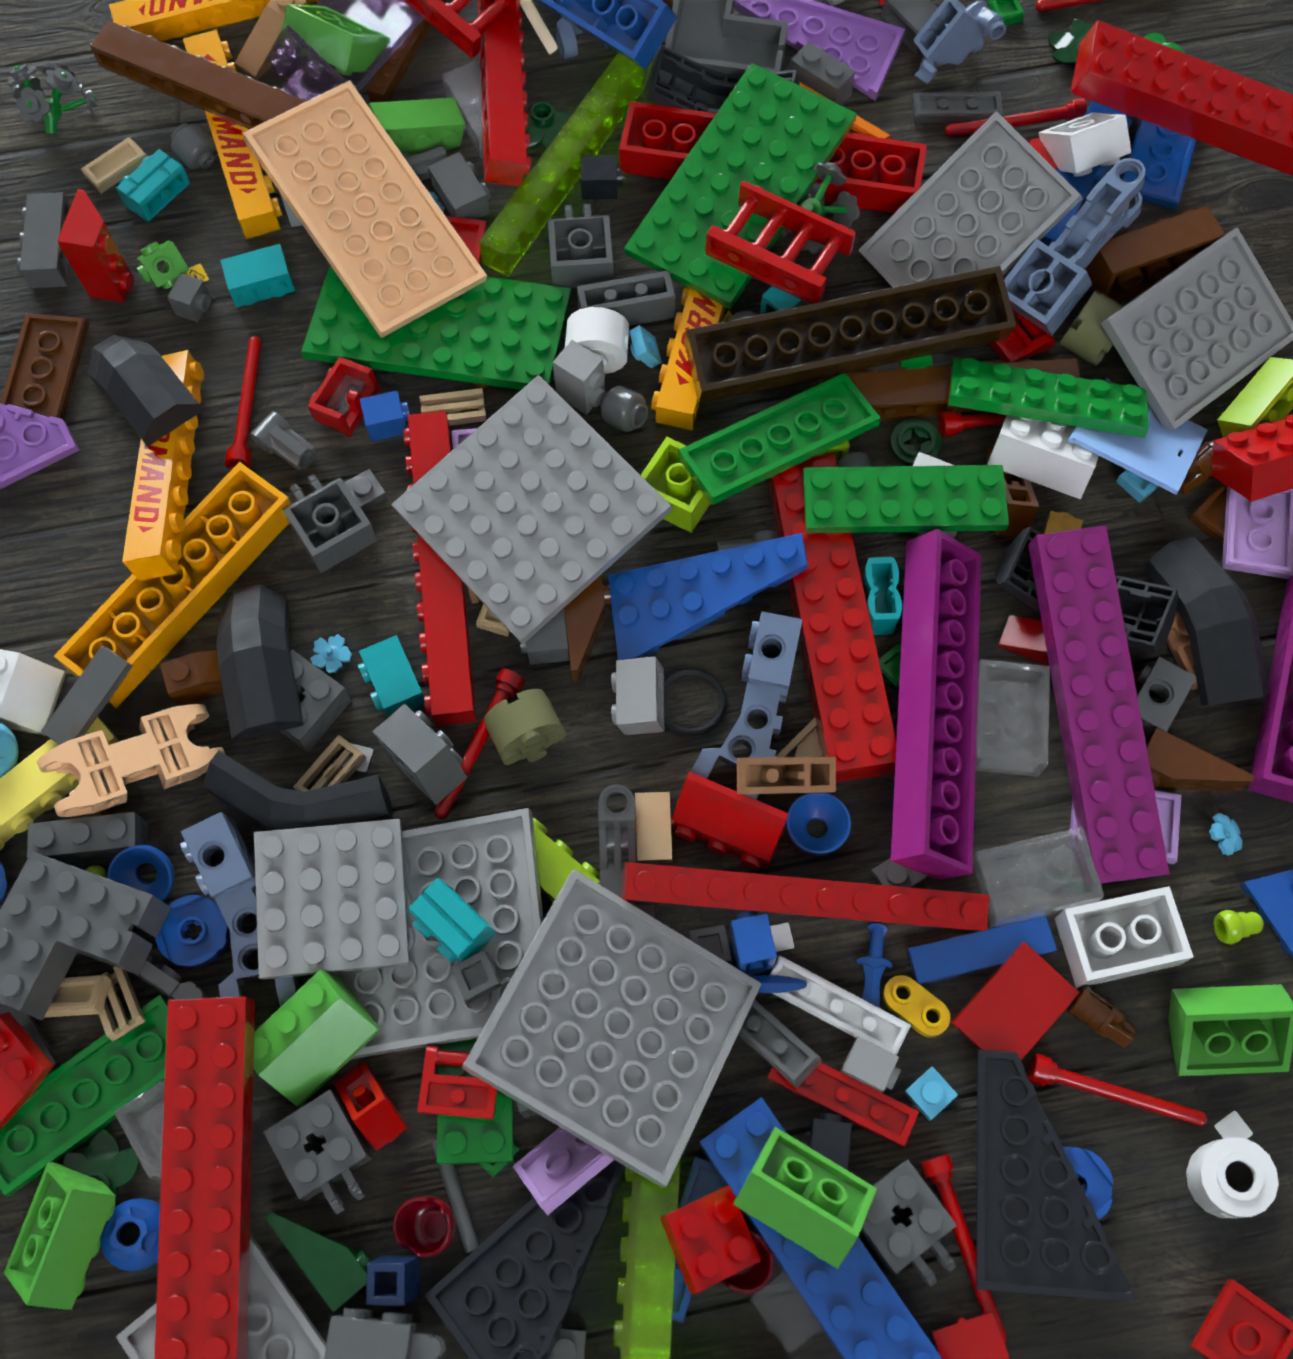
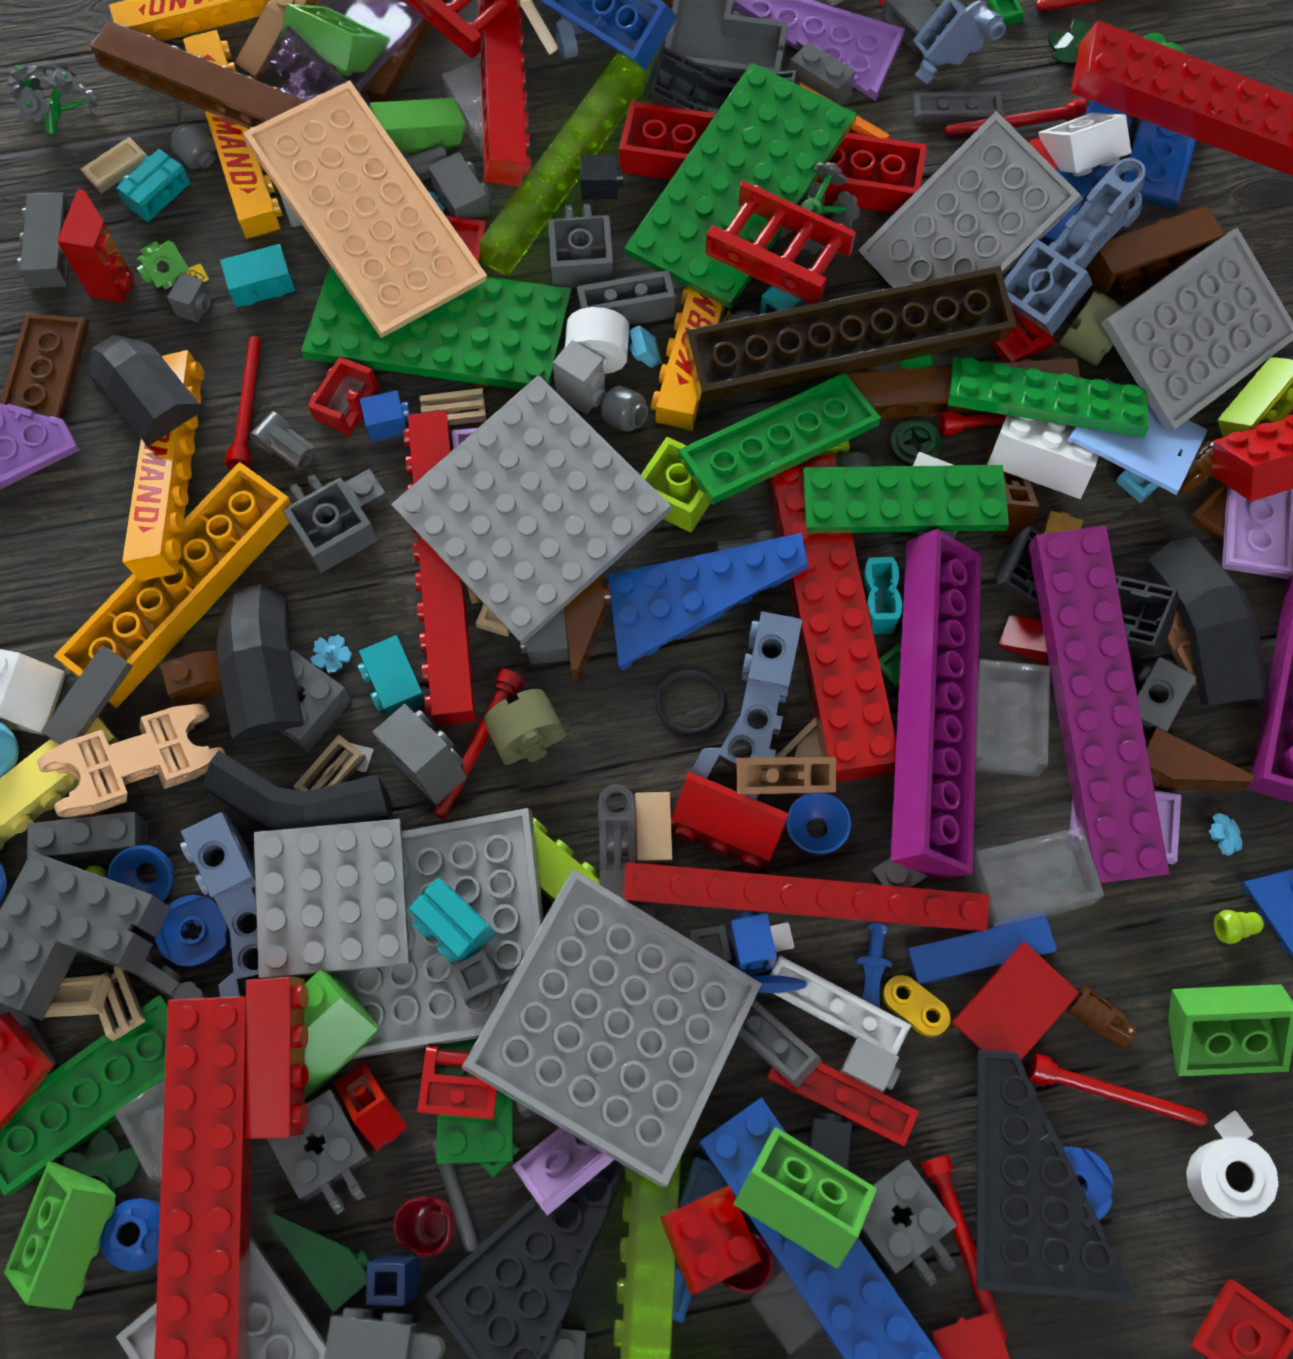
dark green plate [525,101,578,153] -> none
light grey brick [611,656,665,735] -> none
medium azure plate [903,1066,958,1121] -> none
white brick [1054,886,1193,988] -> none
none -> red brick [245,977,309,1139]

